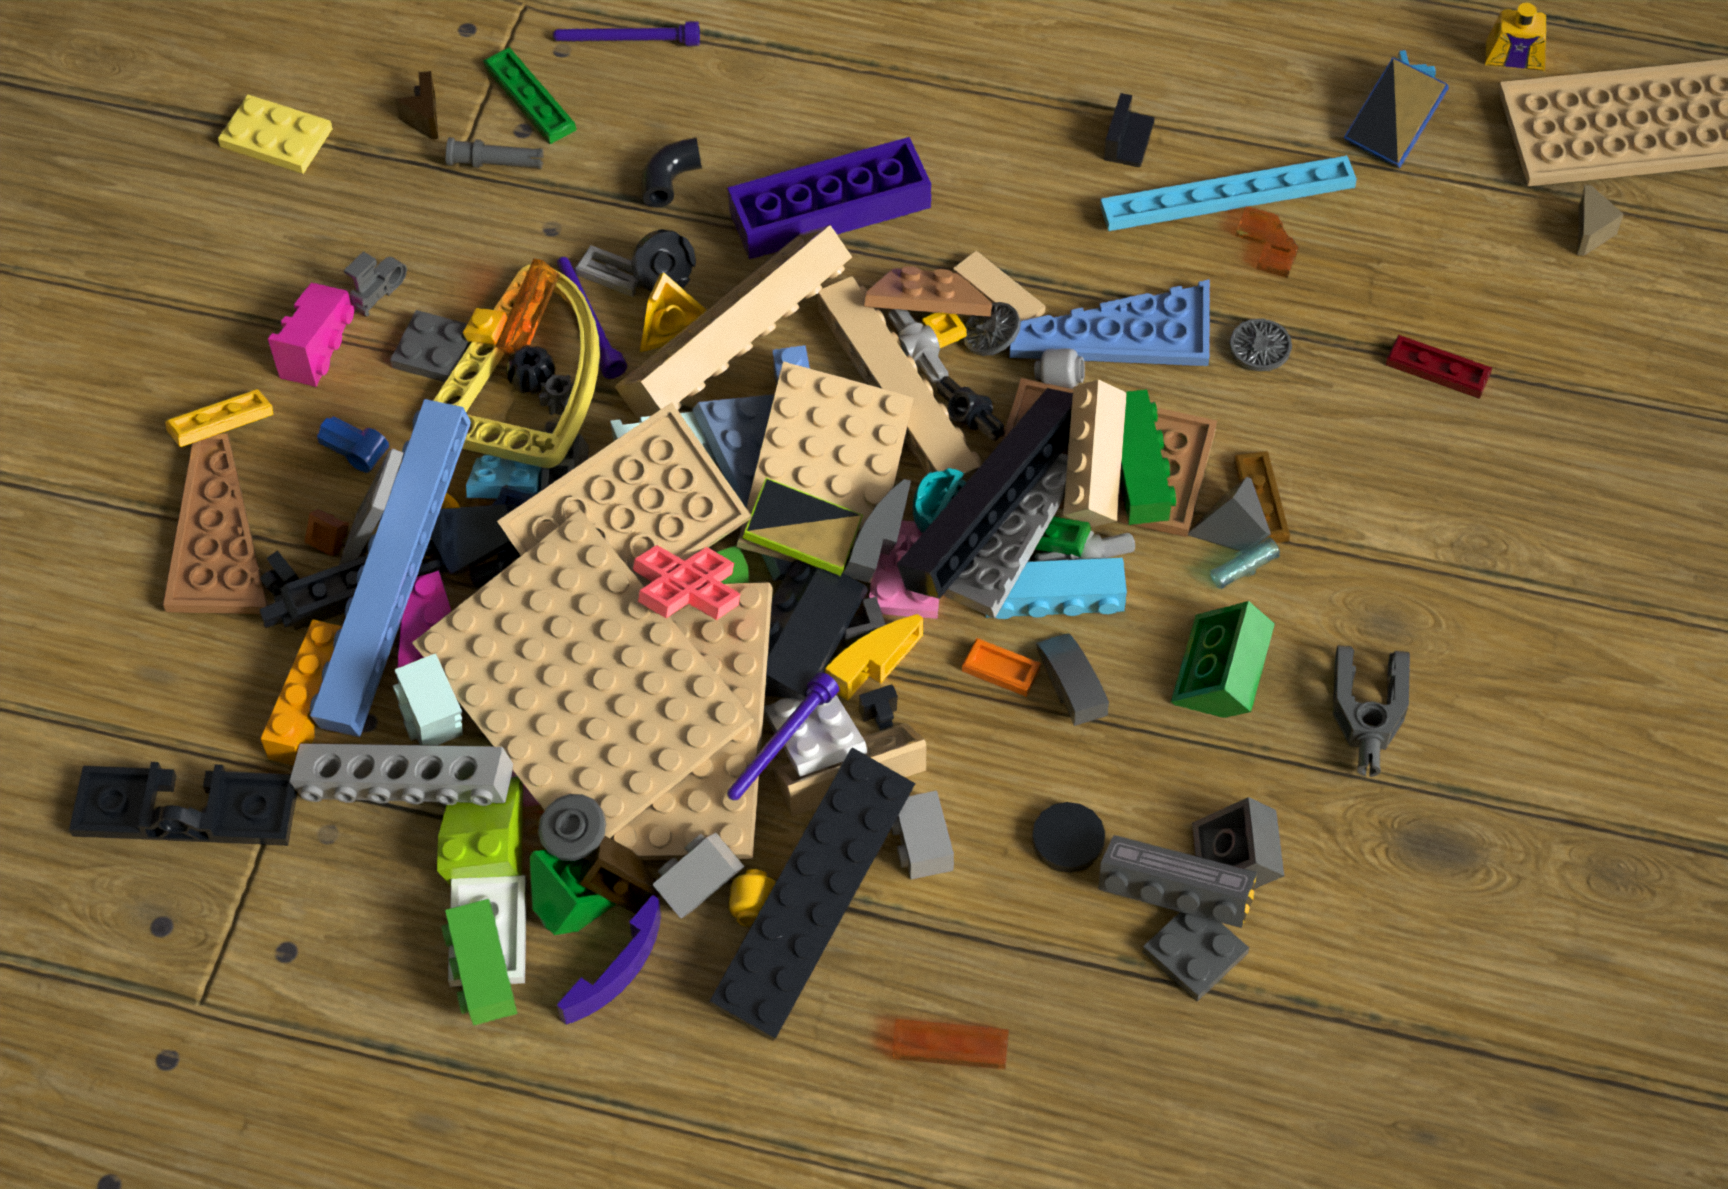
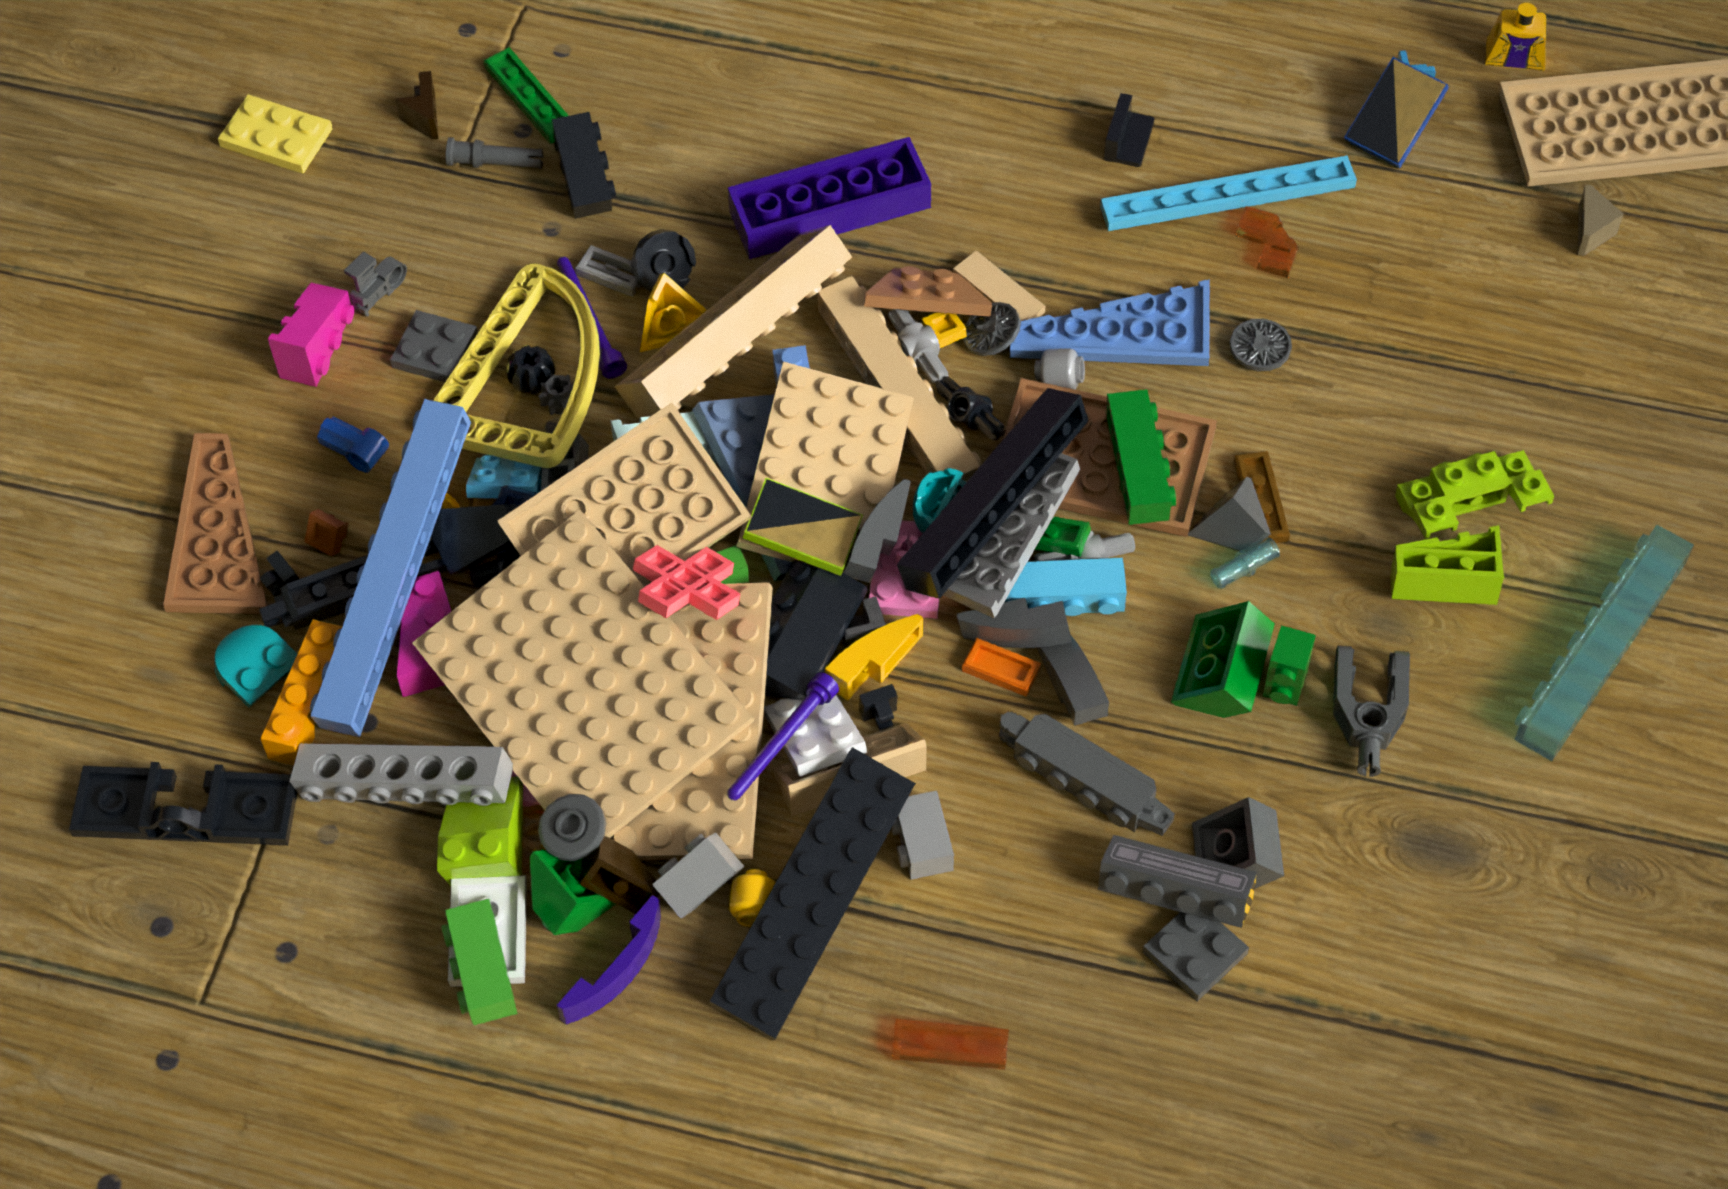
yellow tile [165,389,273,447] -> none
light grey tile [339,448,404,565] -> none
light aqua wedge [393,653,463,746] -> none
yellow plate [463,308,509,345] -> none
clear orange tile [495,258,560,357] -> none
dark purple piece [552,21,700,46] -> none
black cylinder [641,137,702,208] -> none
black tile [1032,802,1105,873] -> none
tan brick [1063,380,1126,527] -> none
dark red tile [1386,334,1492,399] -> none
none -> teal slope [214,625,297,708]
none -> black wedge [552,112,617,219]
none -> dark grey slope [957,598,1072,648]
none -> dark grey hinge [999,711,1175,836]
none -> green brick [1263,625,1316,706]
none -> lime wedge [1390,525,1504,605]
none -> lime bracket [1395,450,1554,539]
none -> clear light blue brick [1514,525,1694,761]

